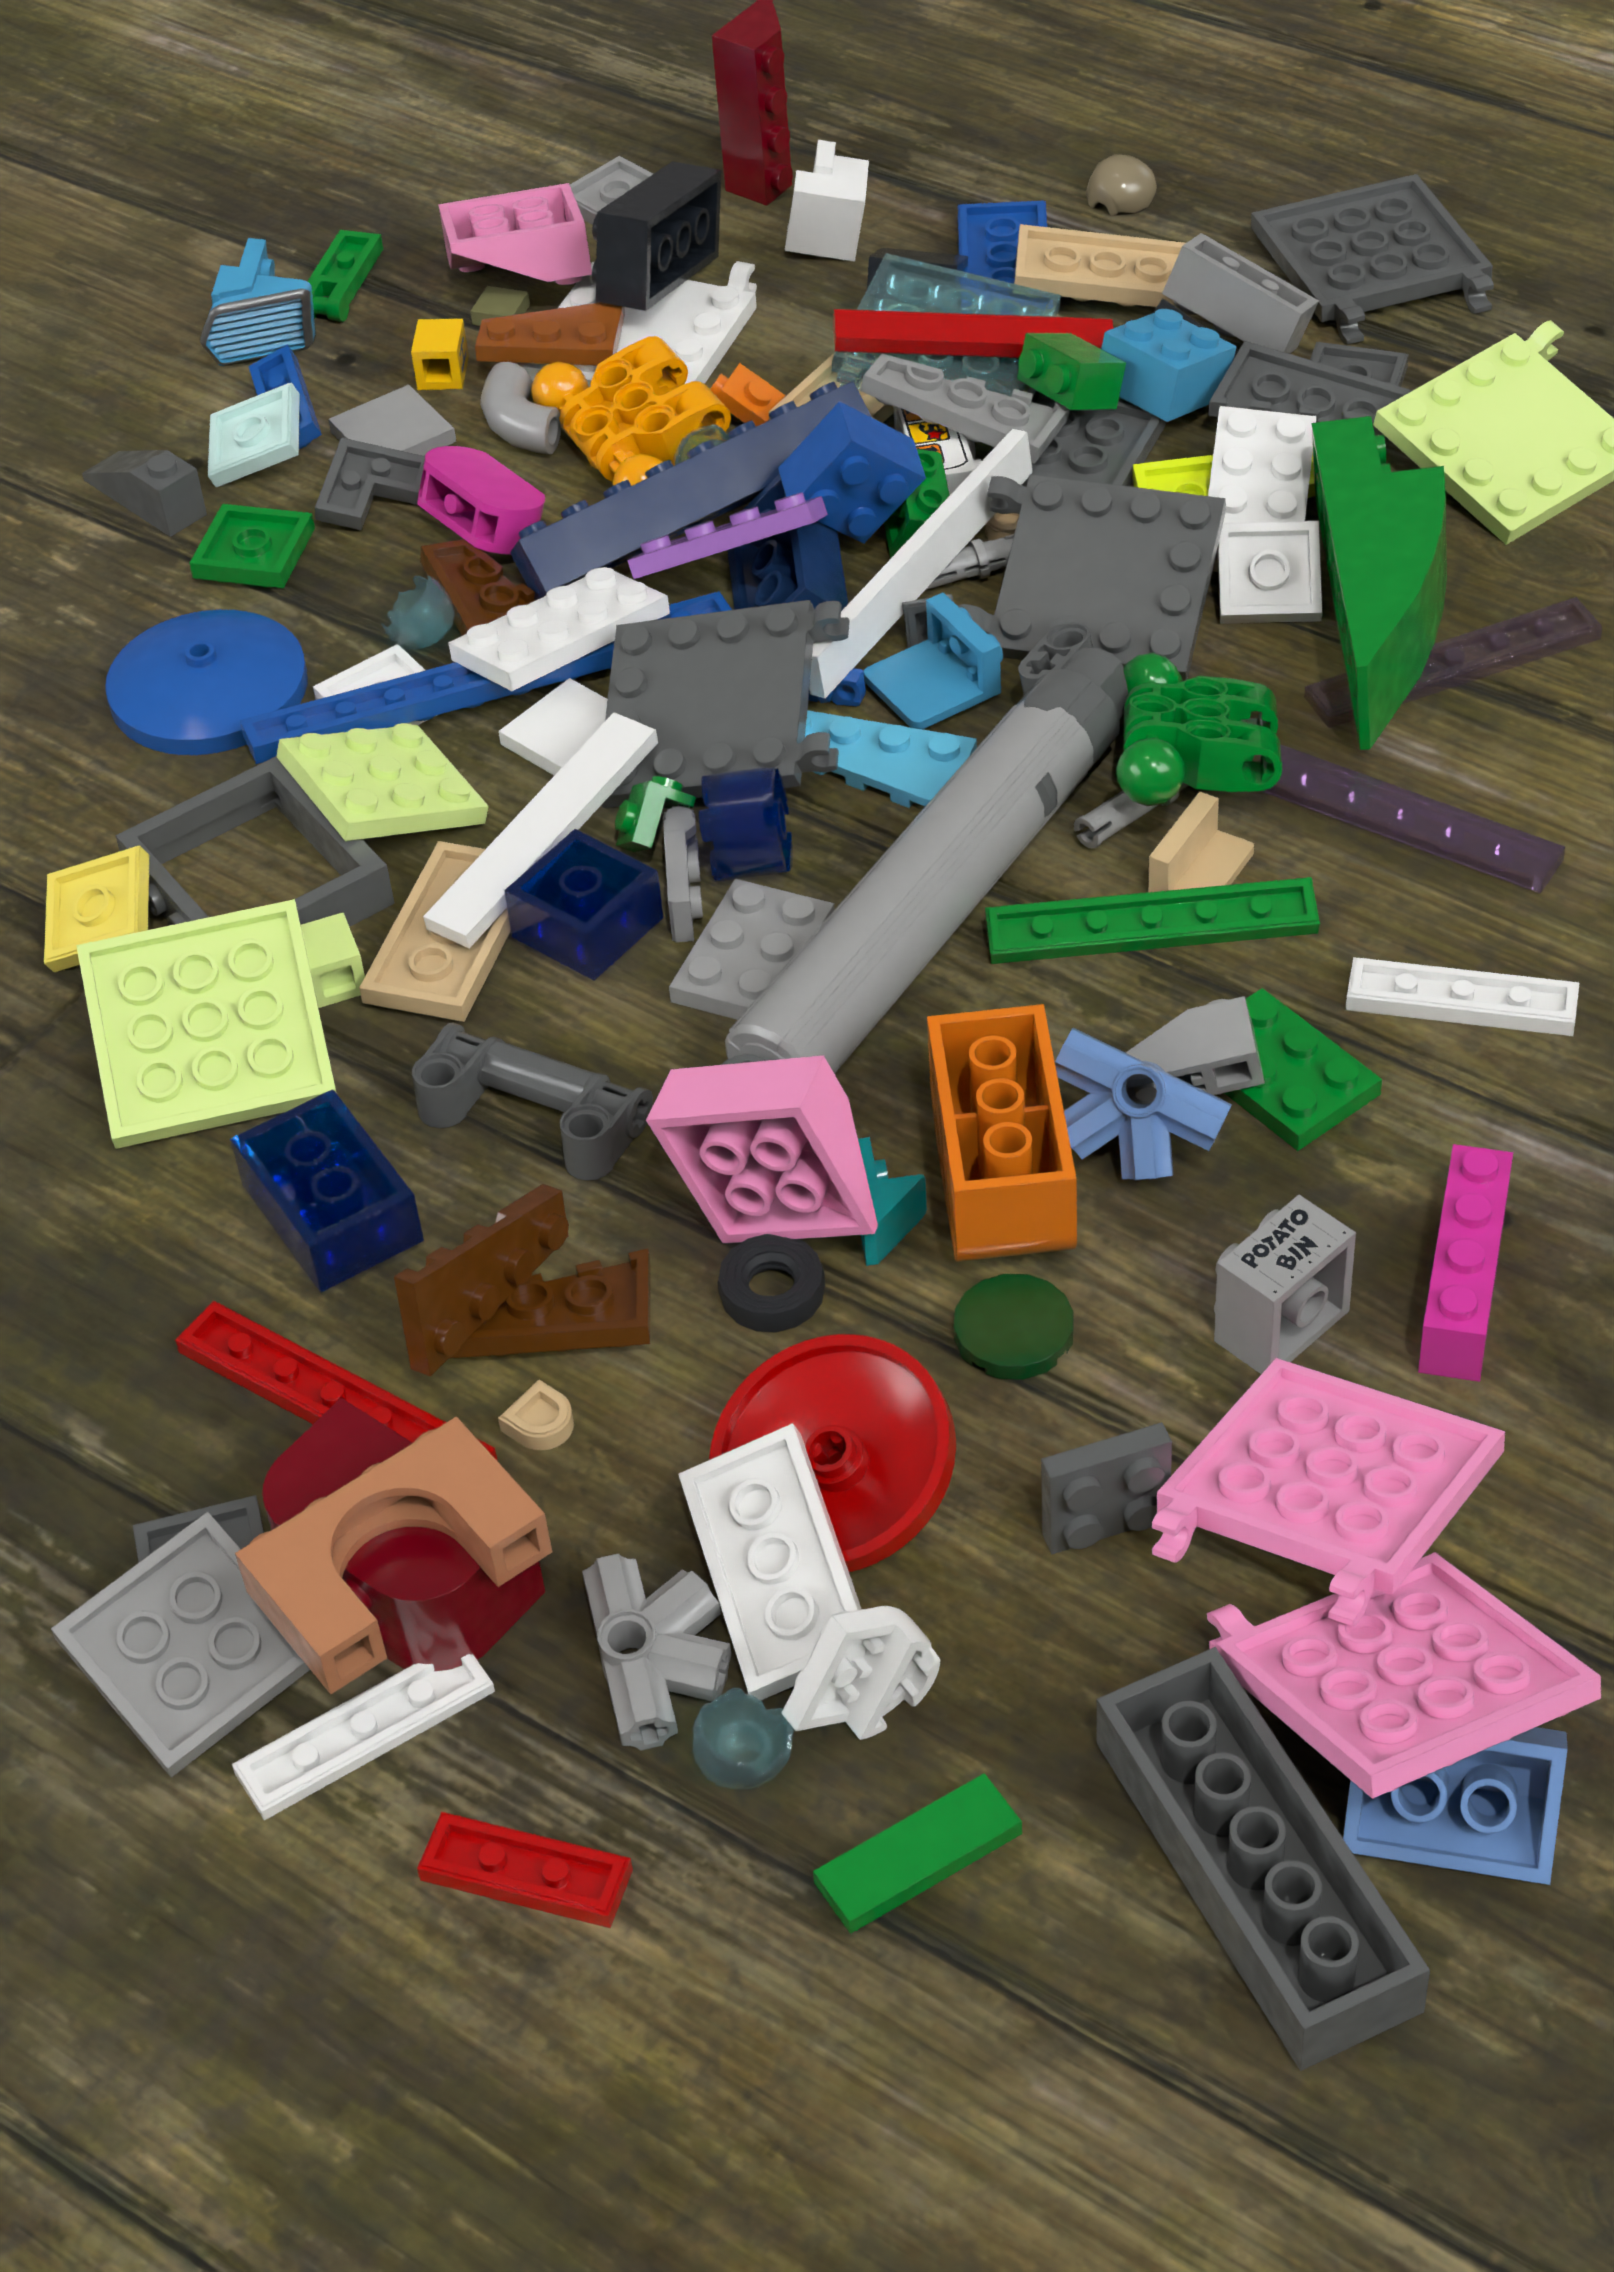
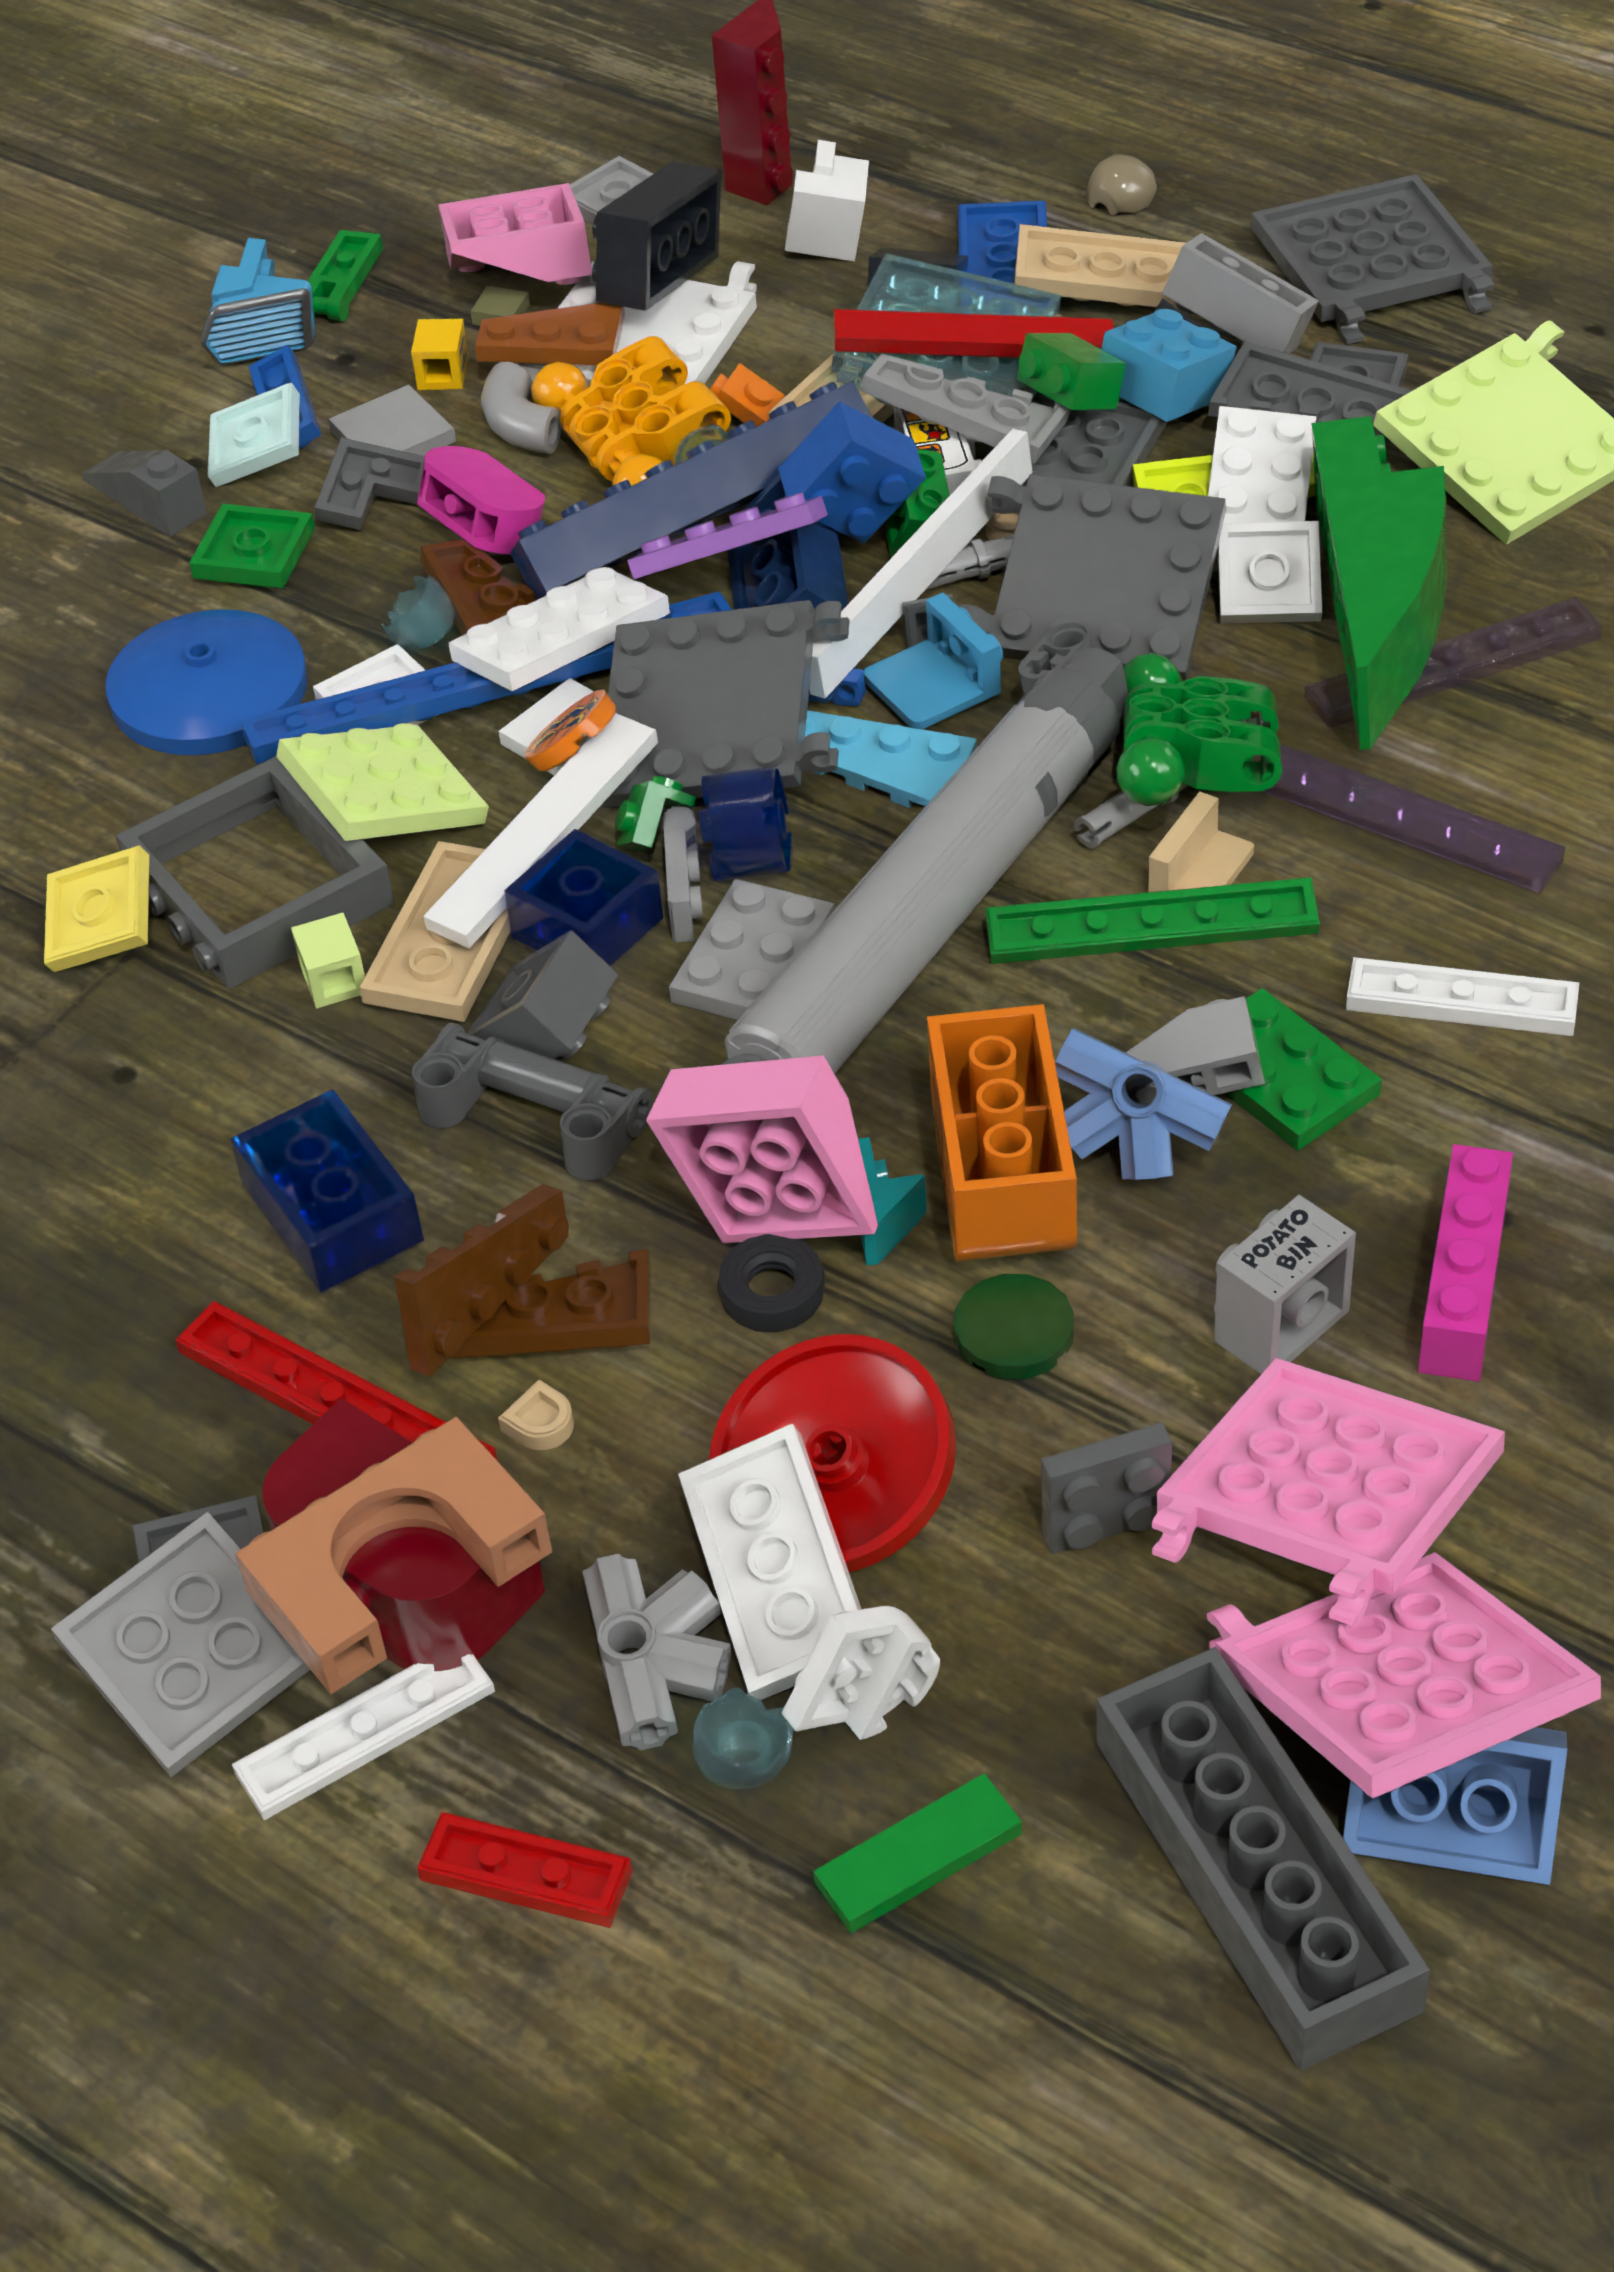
yellowish green plate [76,899,338,1149] -> none
none -> dark grey slope [467,930,618,1060]
none -> orange tile [525,690,616,772]

